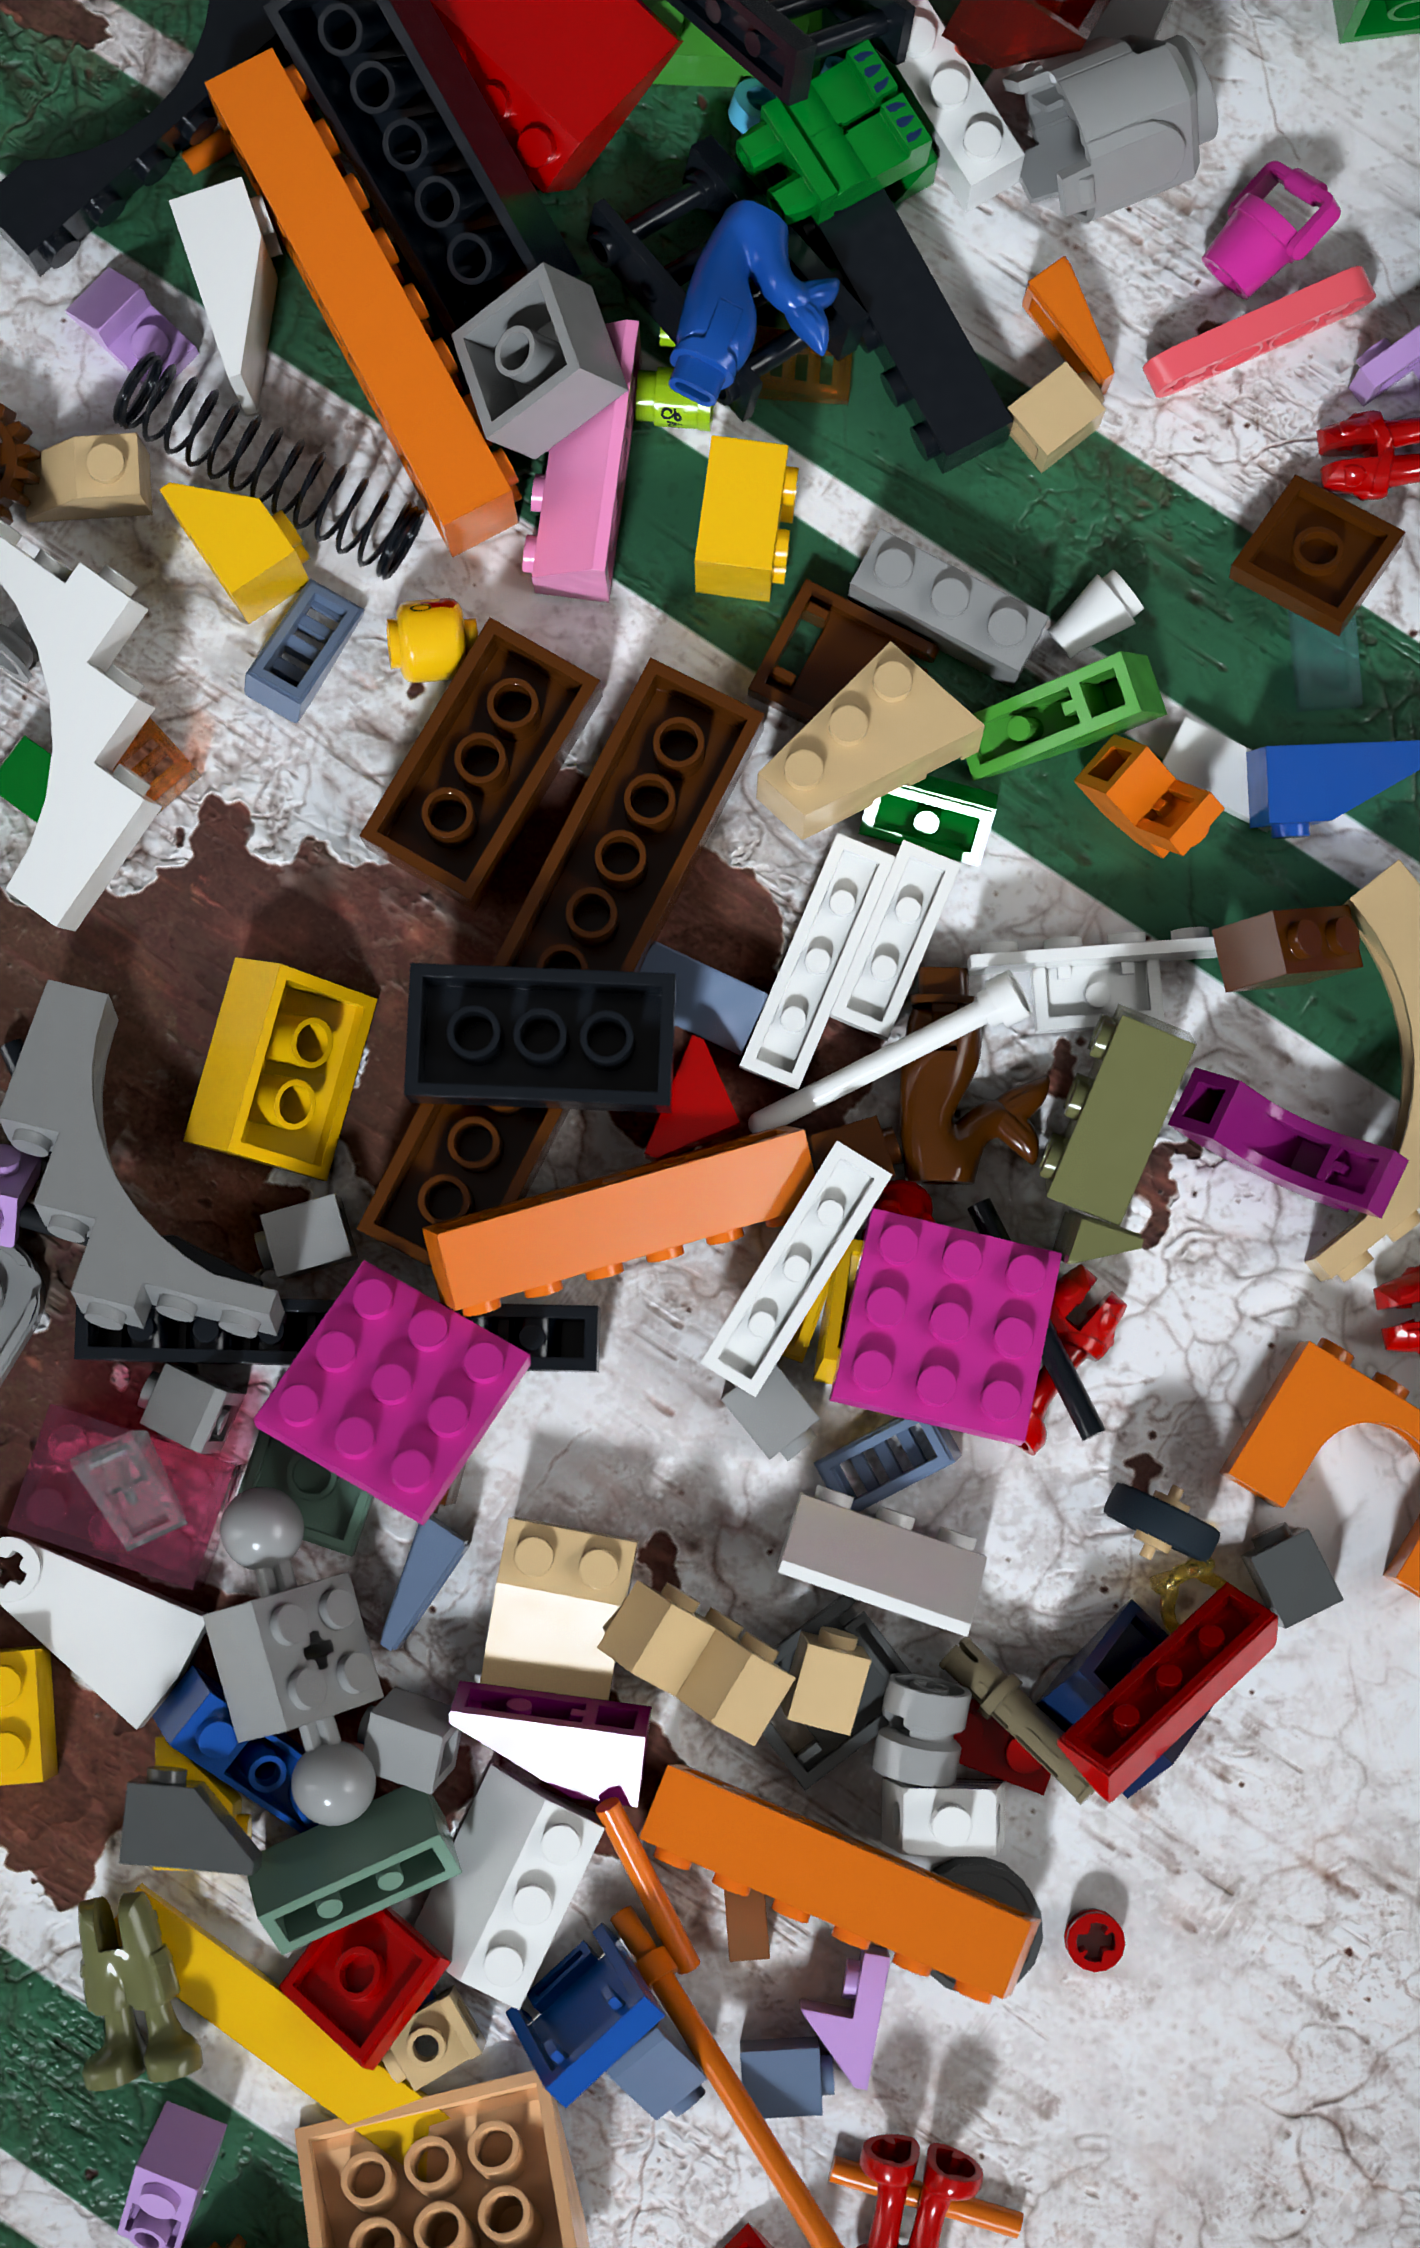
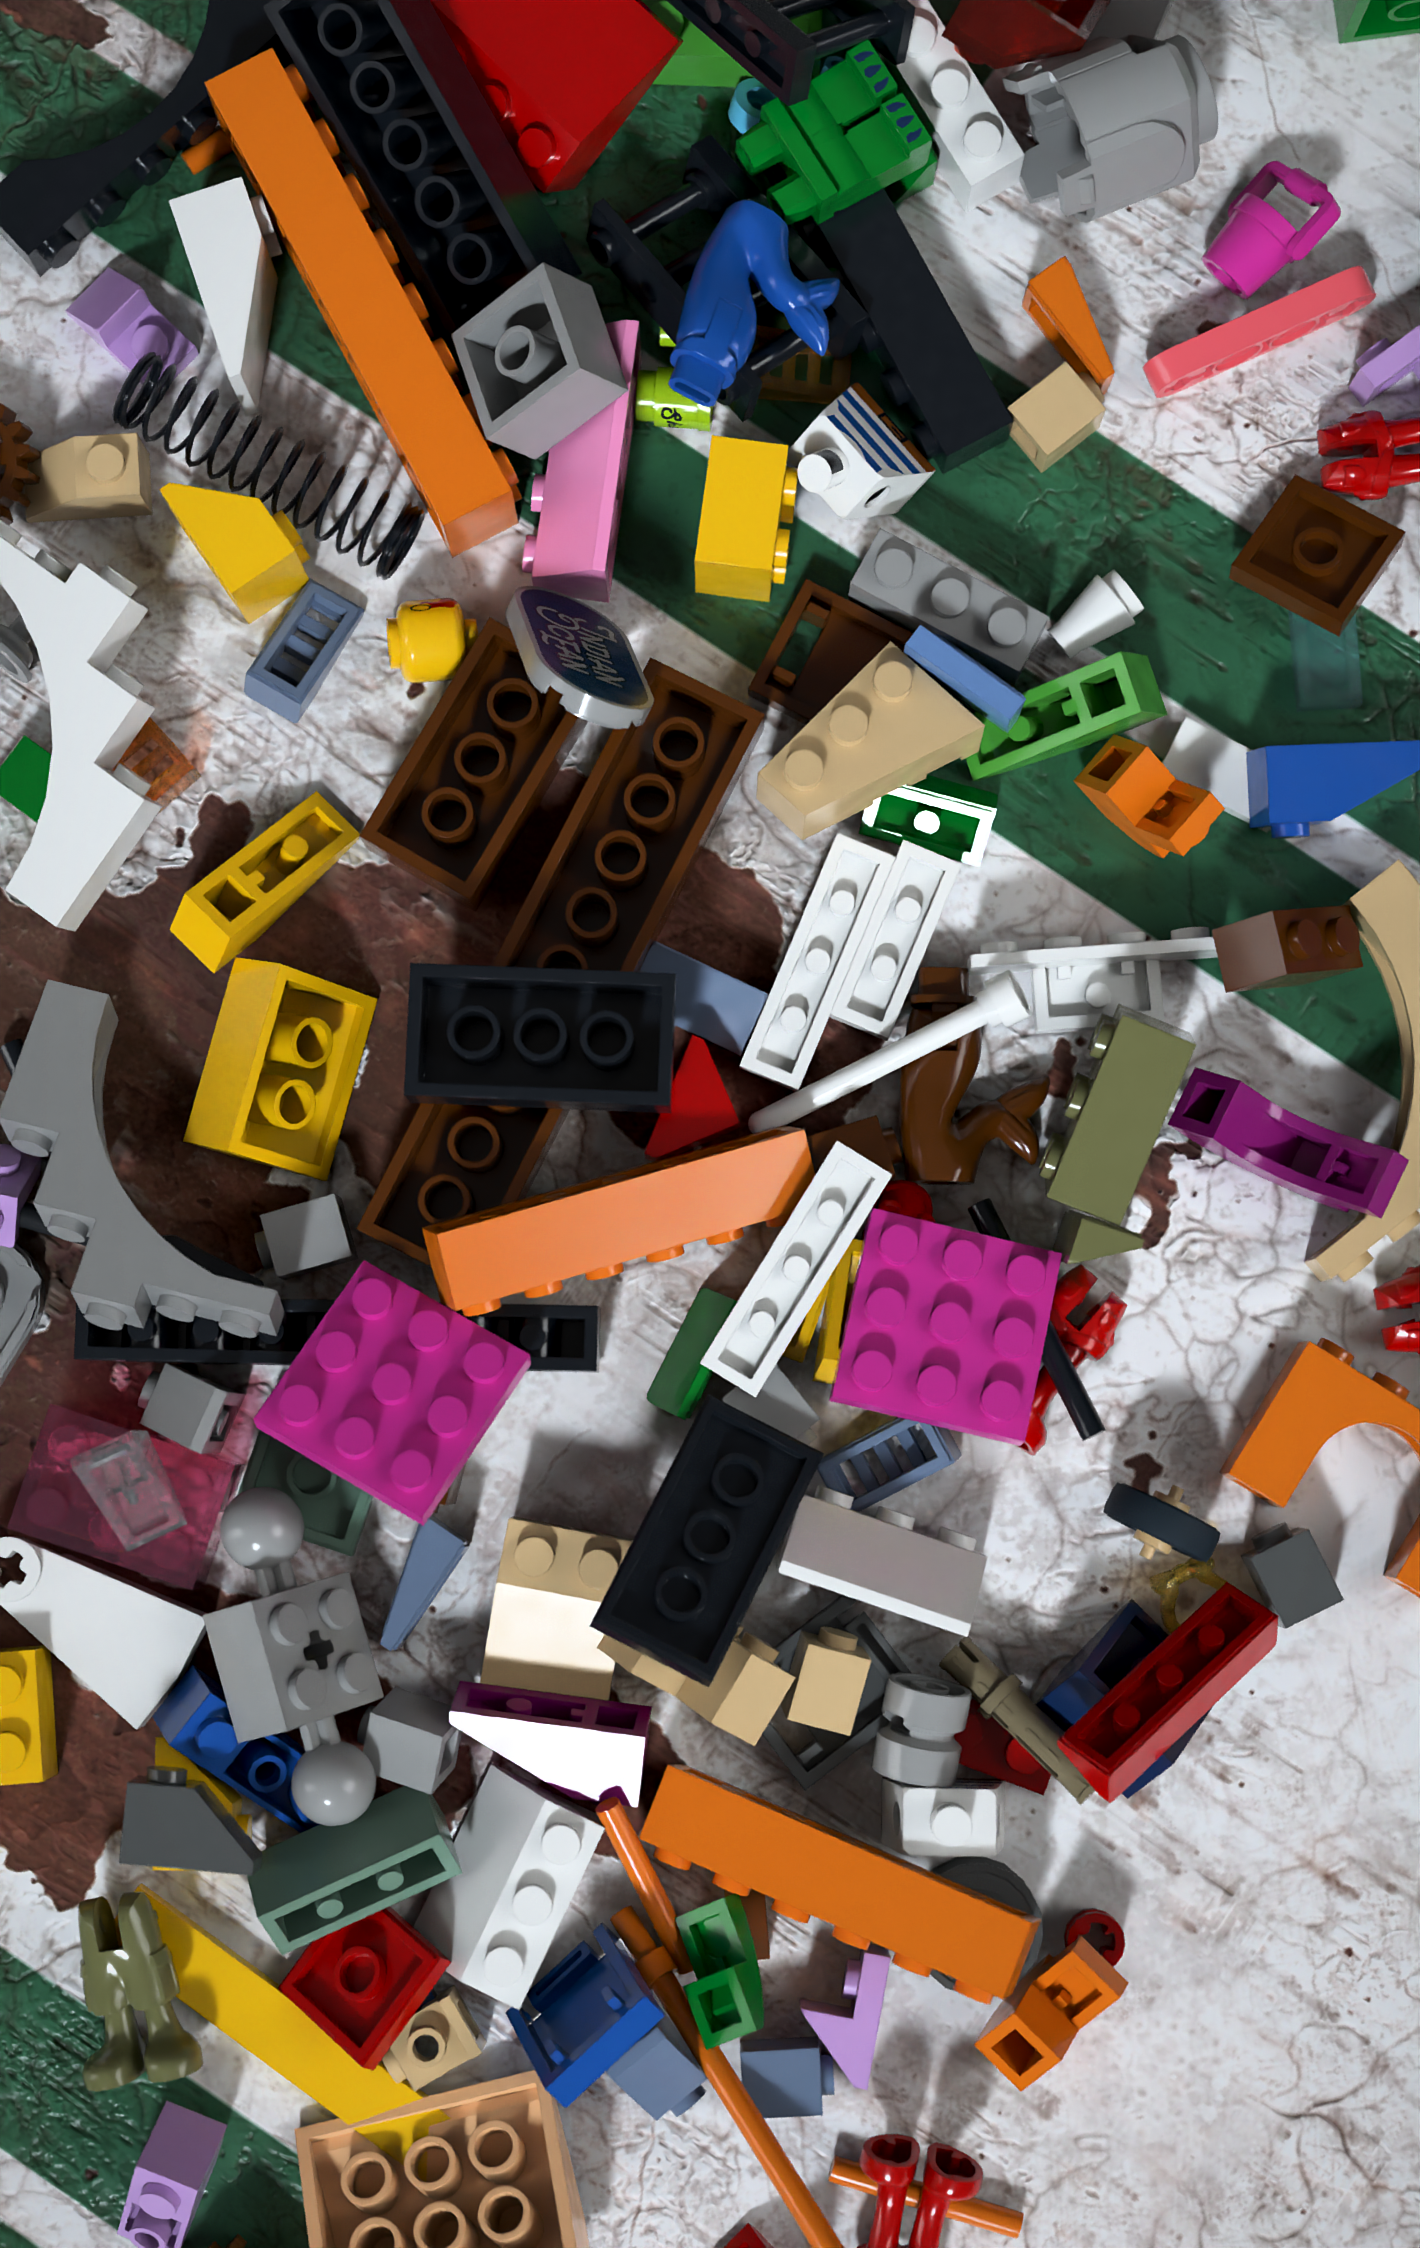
none -> yellow slope [169,791,360,973]
none -> tile [505,586,654,729]
none -> black tile [589,1394,824,1688]
none -> green slope [646,1288,738,1421]
none -> green slope [675,1894,764,2050]
none -> white torso [788,382,936,520]
none -> medium blue slope [904,625,1026,733]
none -> orange brick [974,1936,1129,2092]

